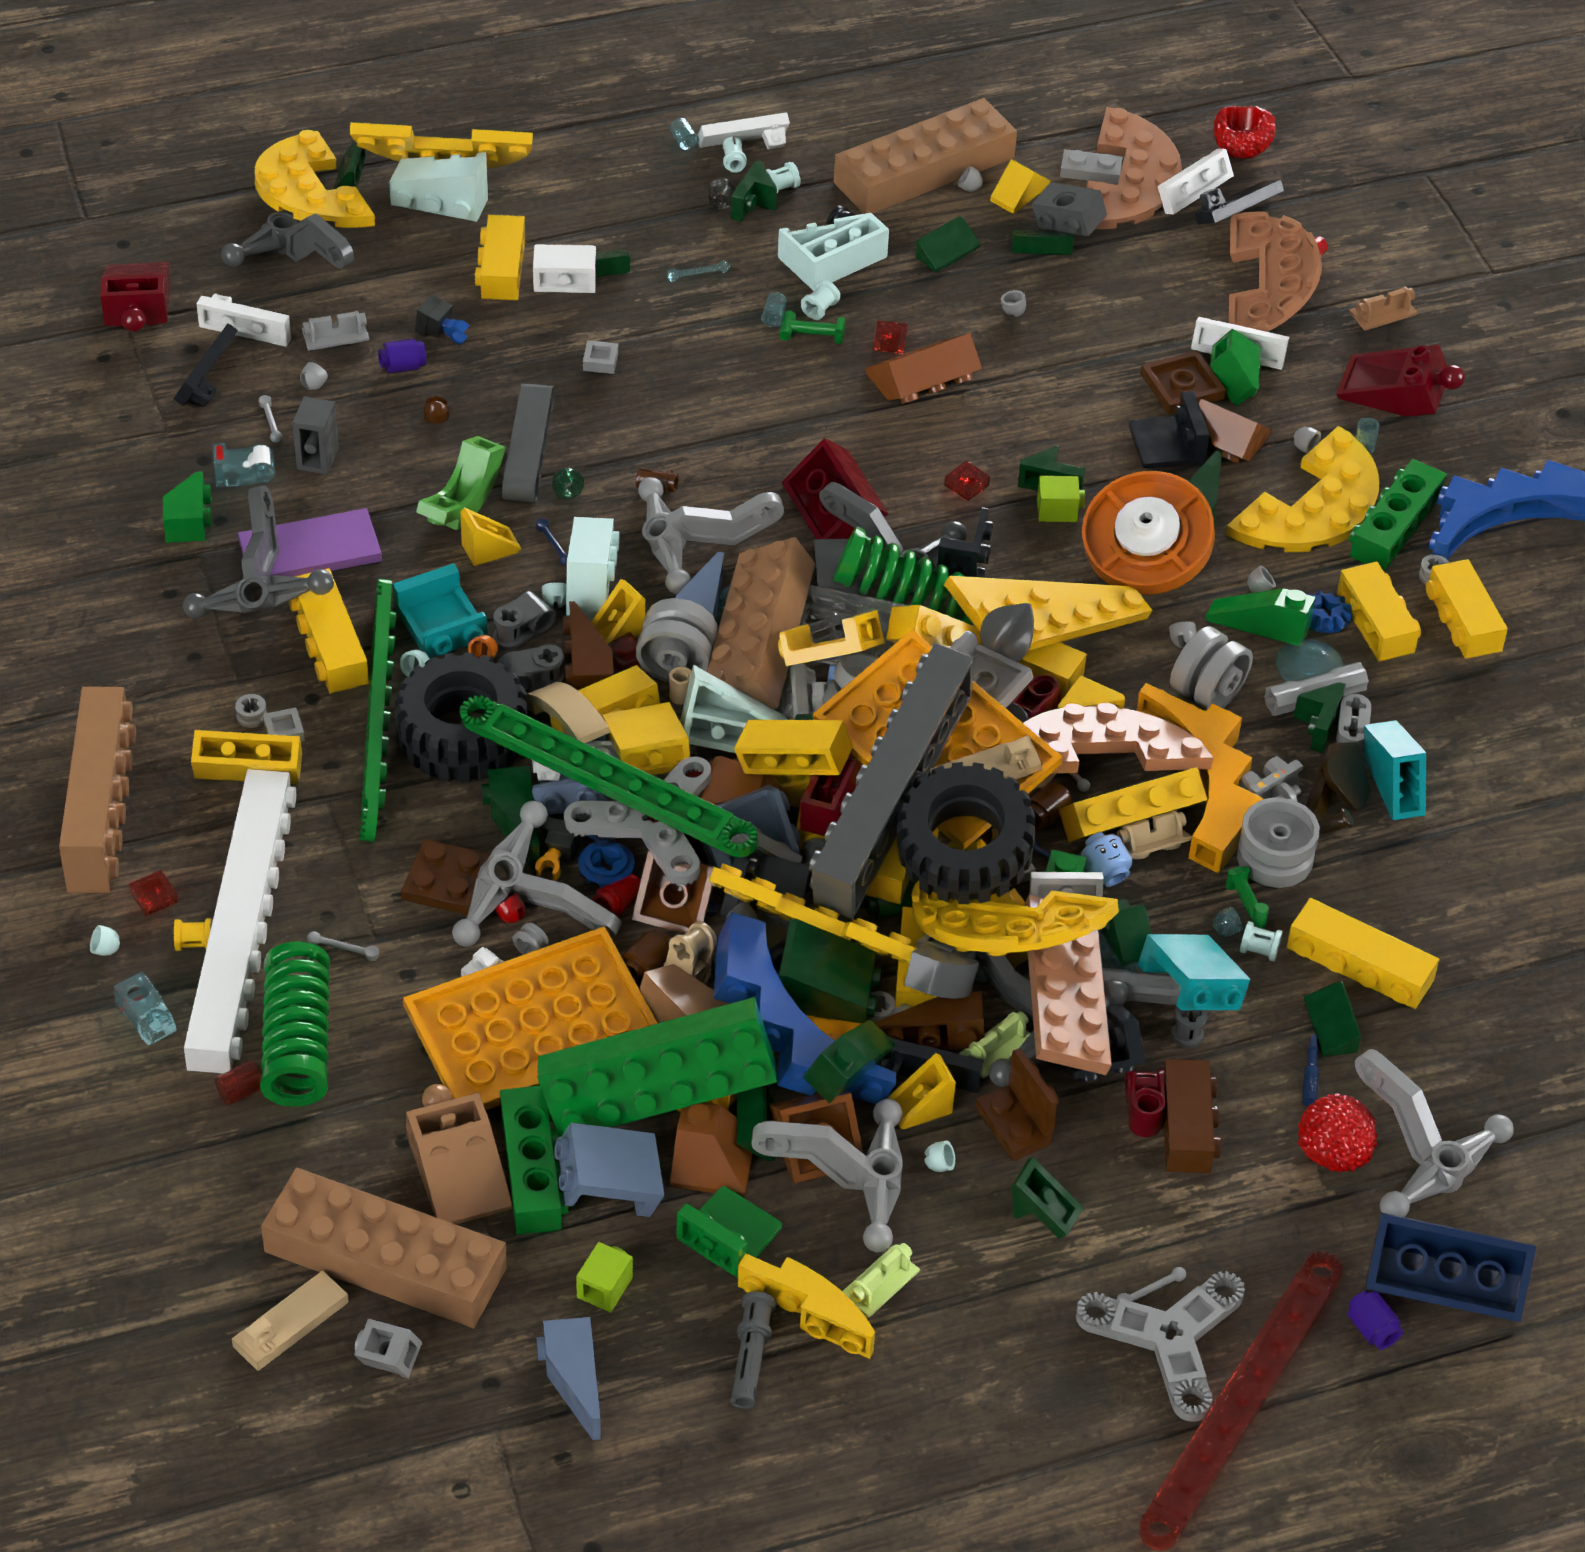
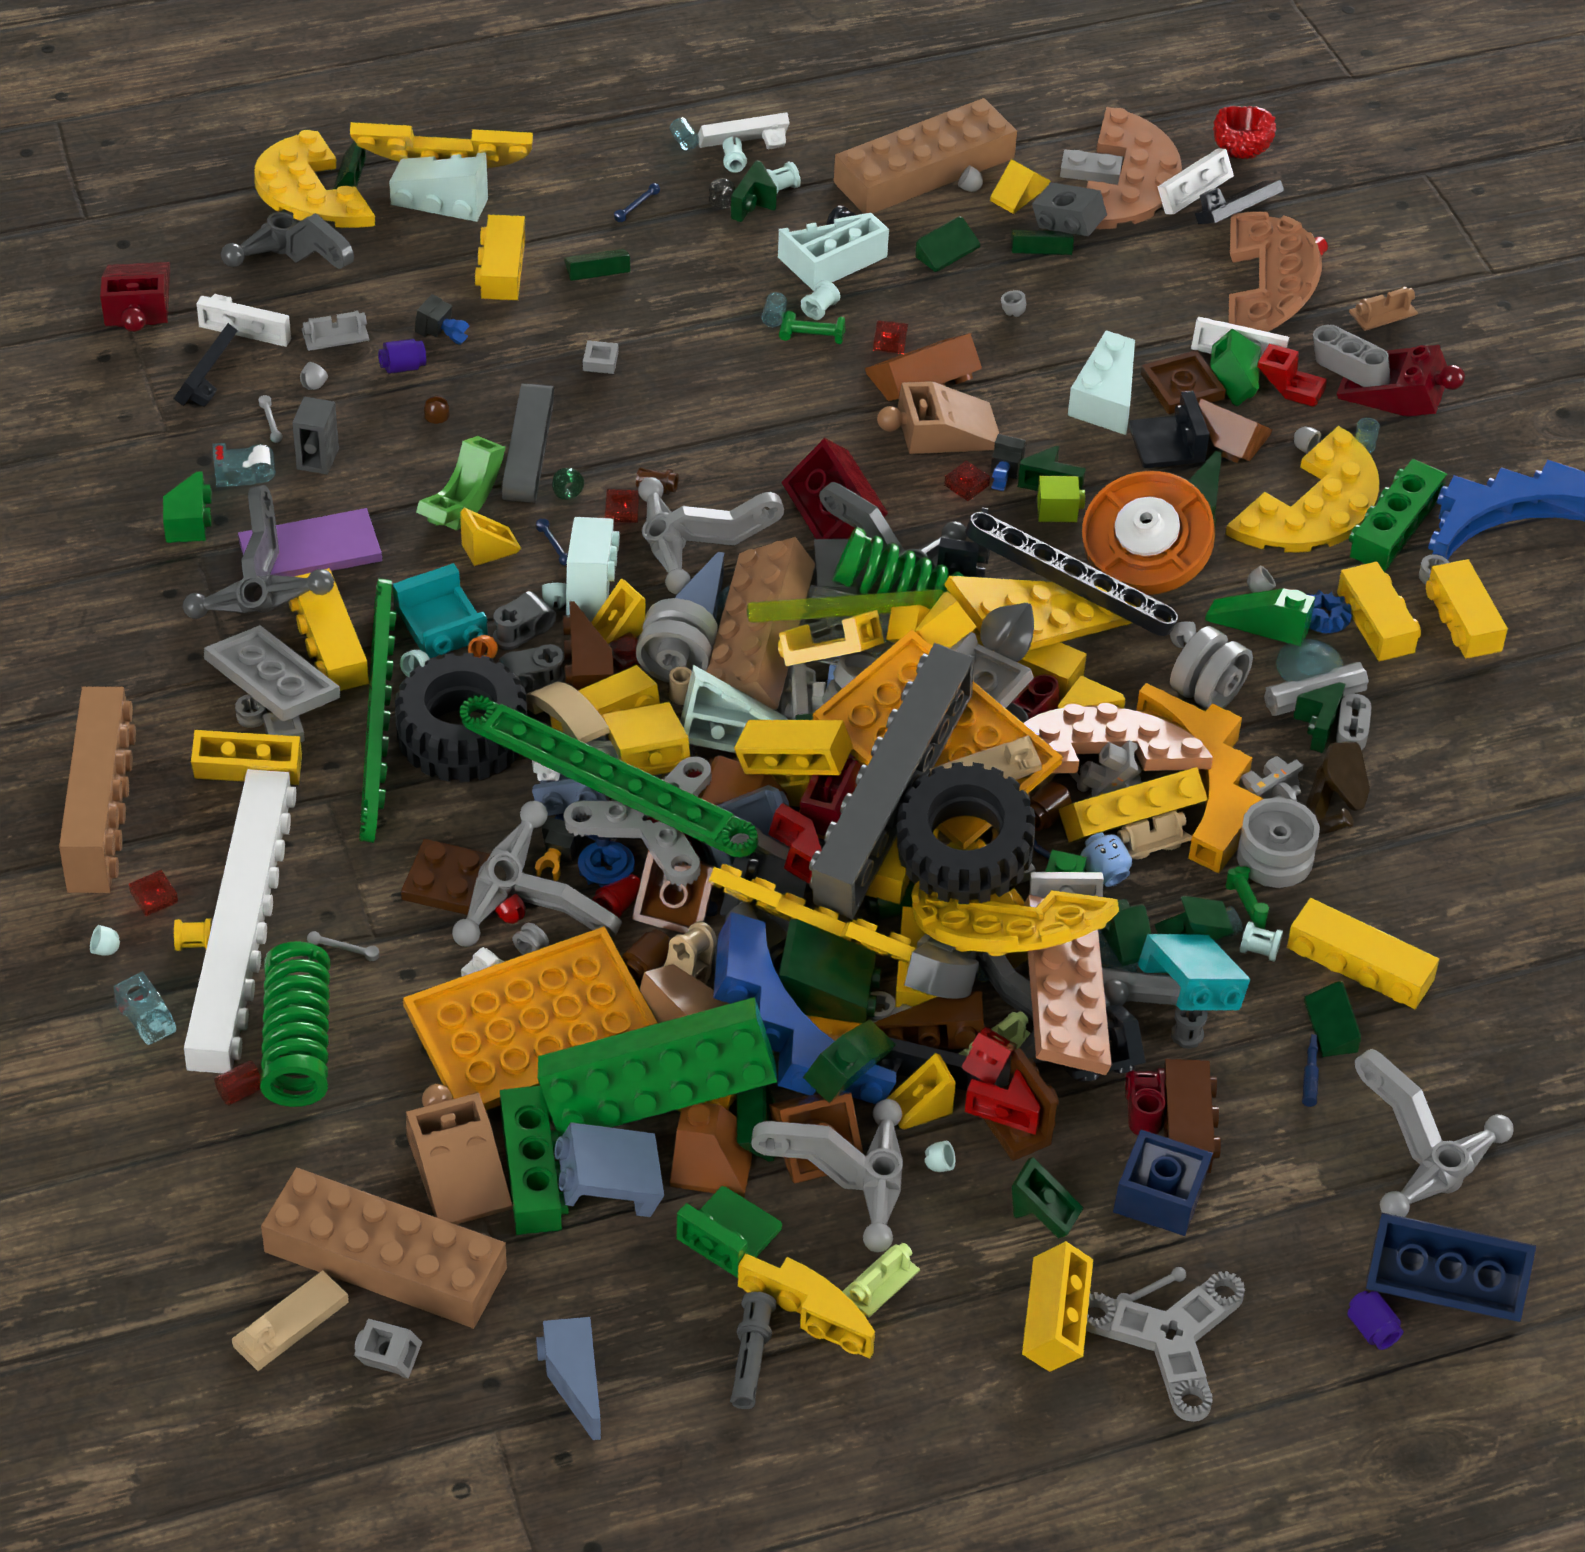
dark green slope [482,766,539,869] -> none
white panel [533,244,596,293] -> none
lime brick [576,1242,633,1313] -> none
clear light blue hinge [667,260,730,281] -> none
clear red plate [1139,1251,1342,1550] -> none
red hair [1297,1093,1378,1173] -> none
teal slope [1364,720,1426,820] -> none
none -> light grey plate [204,625,340,722]
none -> clear red plate [605,489,639,523]
none -> dark blue hinge [614,183,660,222]
none -> clear neon green axle [747,589,944,623]
none -> red slope [768,803,822,884]
none -> medium nougat slope [877,381,999,454]
none -> yellow slope [914,591,977,648]
none -> red slope [962,1027,1018,1084]
none -> black beam [965,512,1178,636]
none -> red slope [965,1069,1041,1135]
none -> pearl dark grey piece [990,434,1026,491]
none -> yellow brick [1022,1241,1093,1372]
none -> light aqua wedge [1068,330,1135,435]
none -> light grey hips [1080,740,1142,797]
none -> dark blue slope [1113,1130,1213,1236]
none -> dark green slope [1154,896,1234,940]
none -> red slope [1257,343,1327,407]
none -> light grey beam [1313,325,1390,387]

